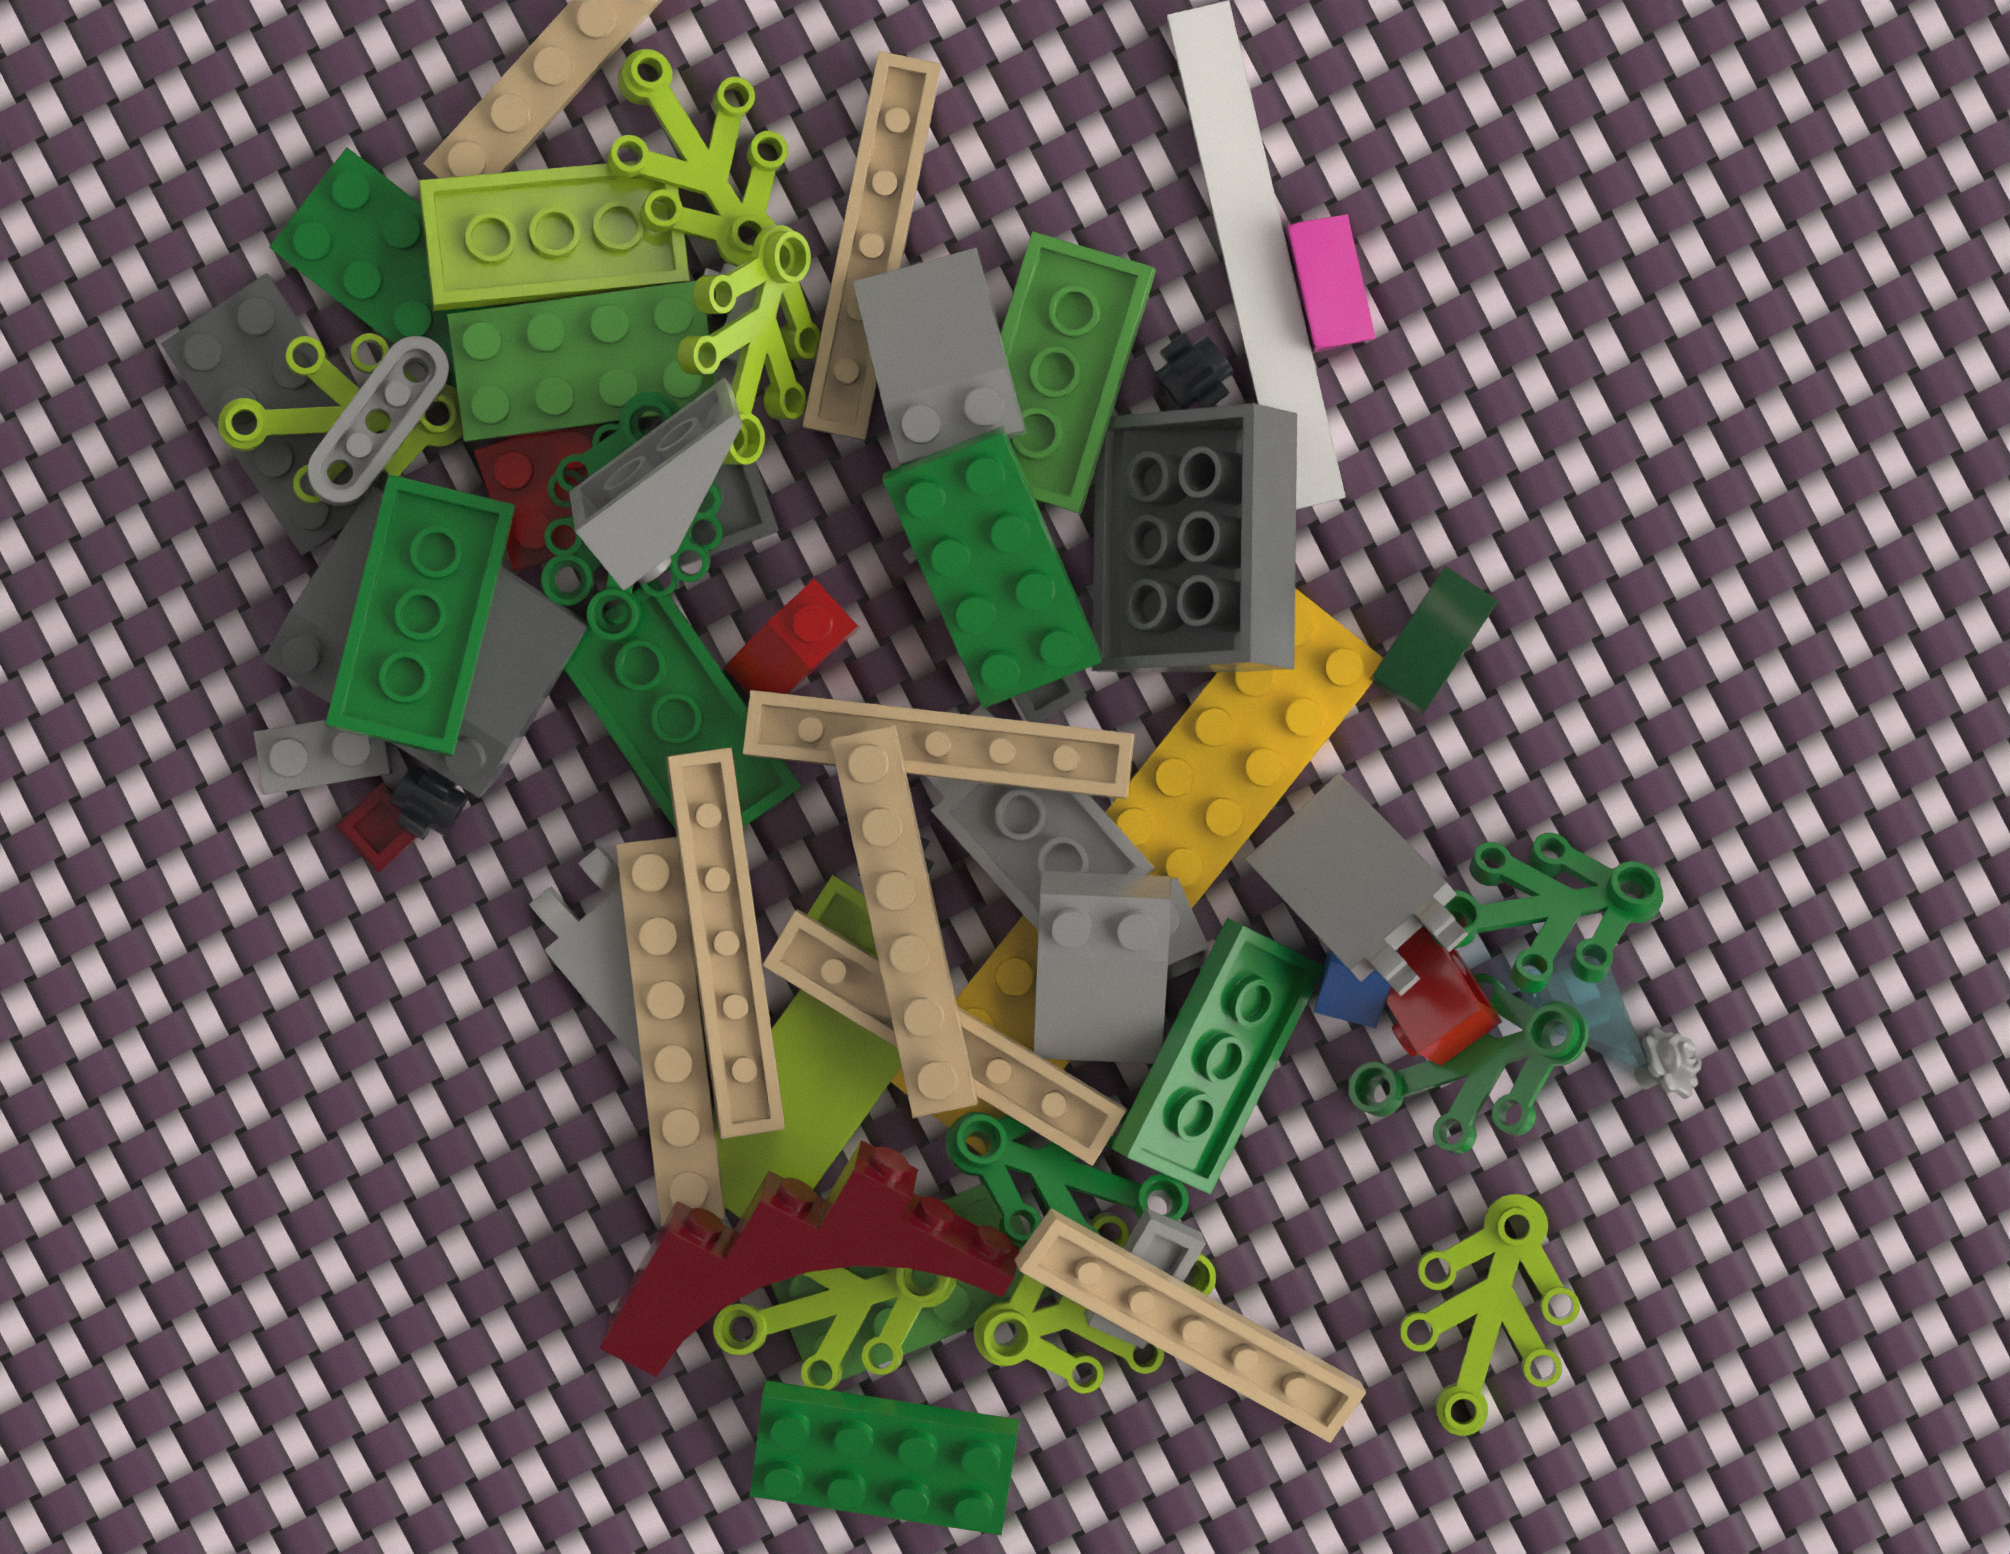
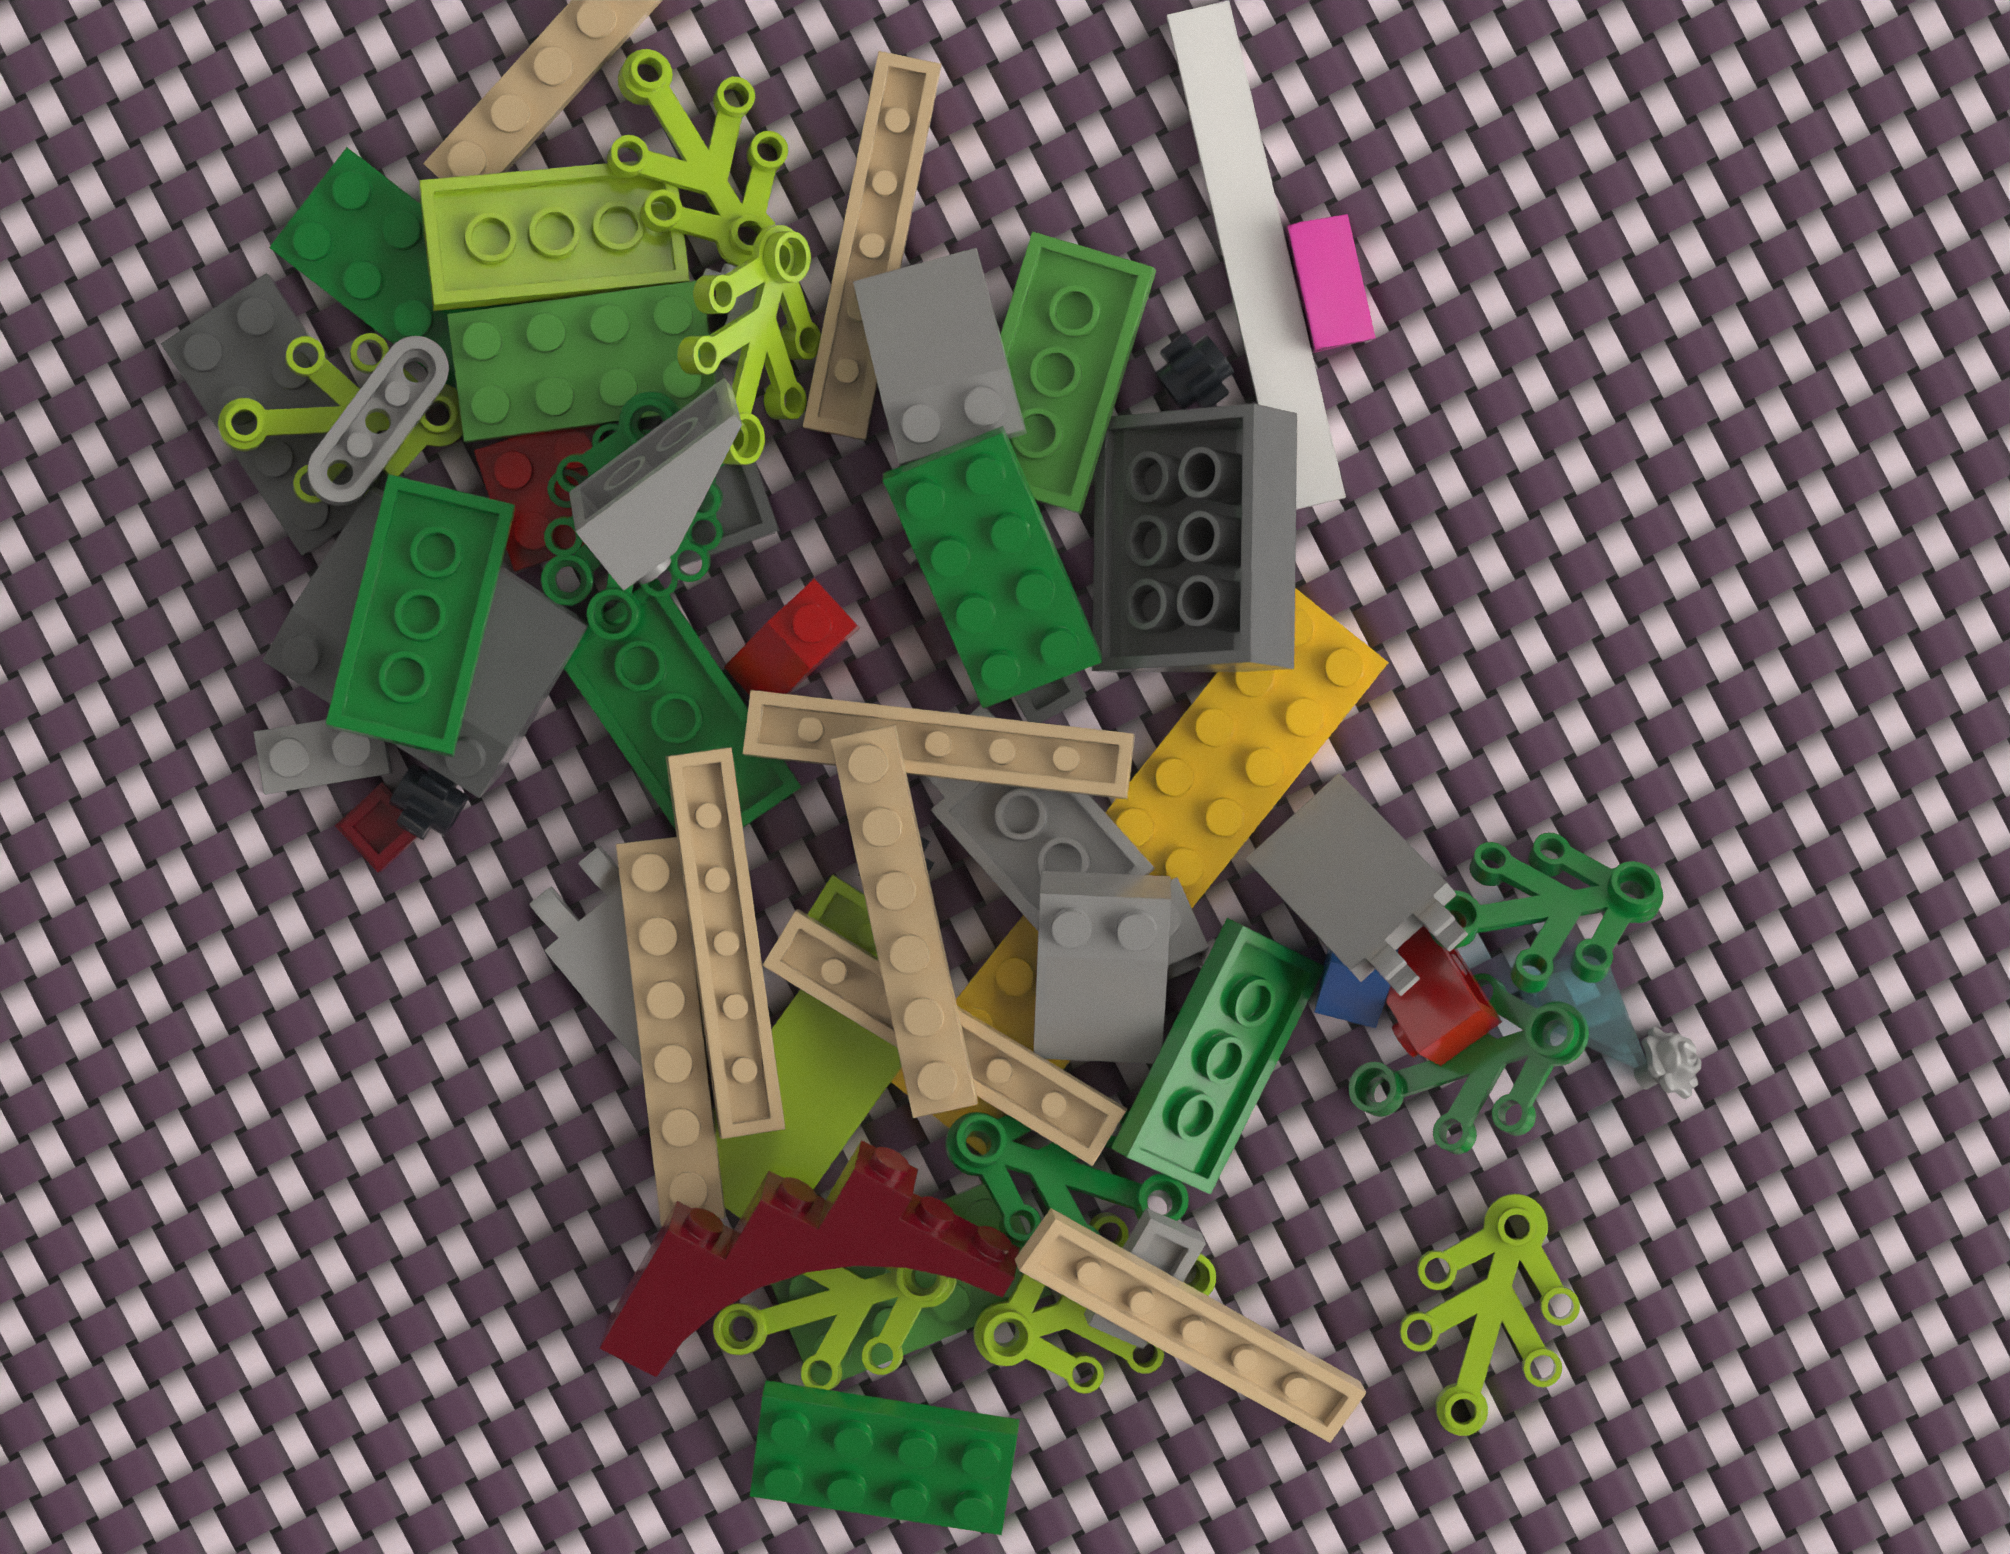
dark green slope [1370,566,1498,715] -> none

